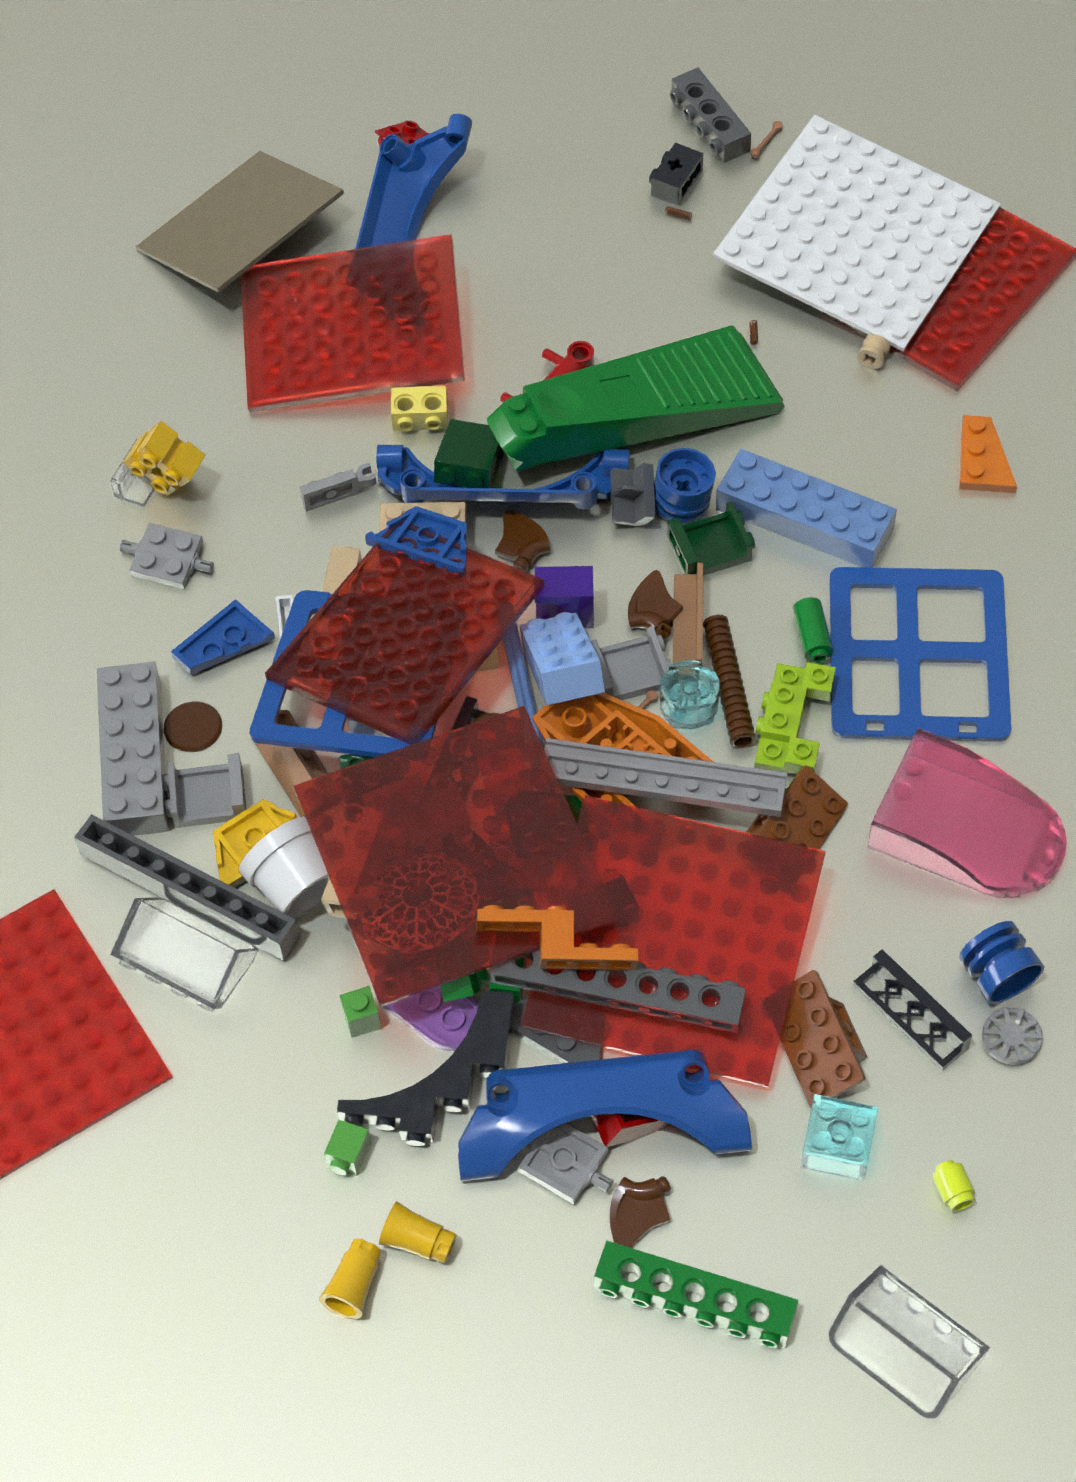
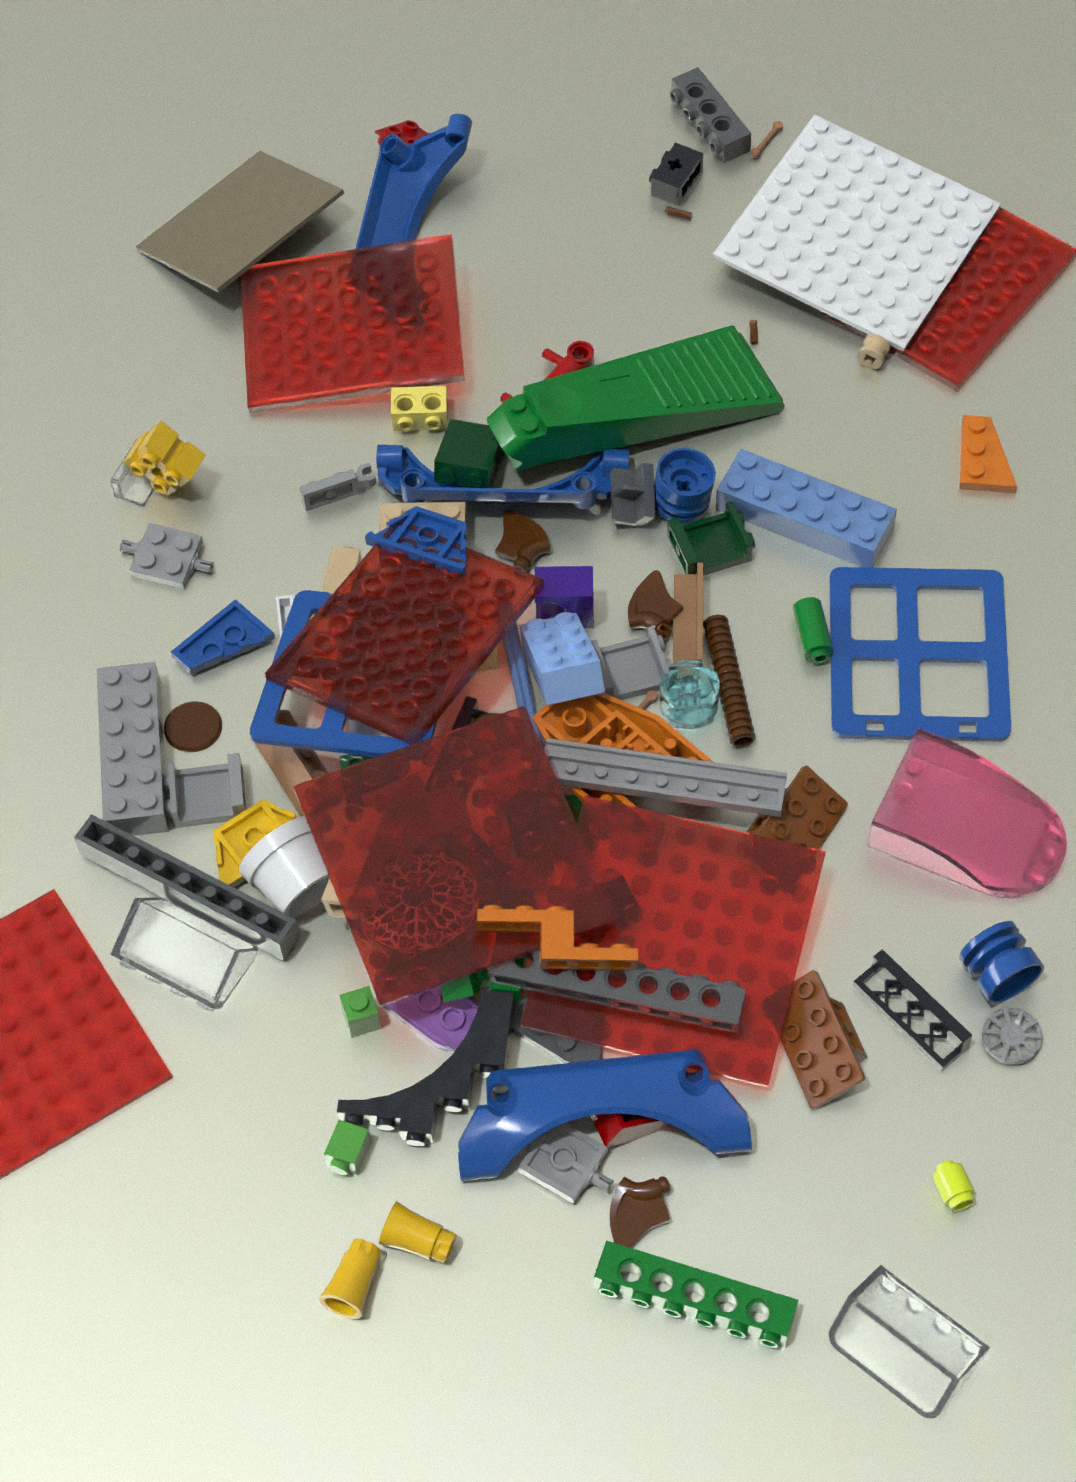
lime bracket [754,662,836,774] -> none
clear light blue brick [800,1094,878,1181] -> none

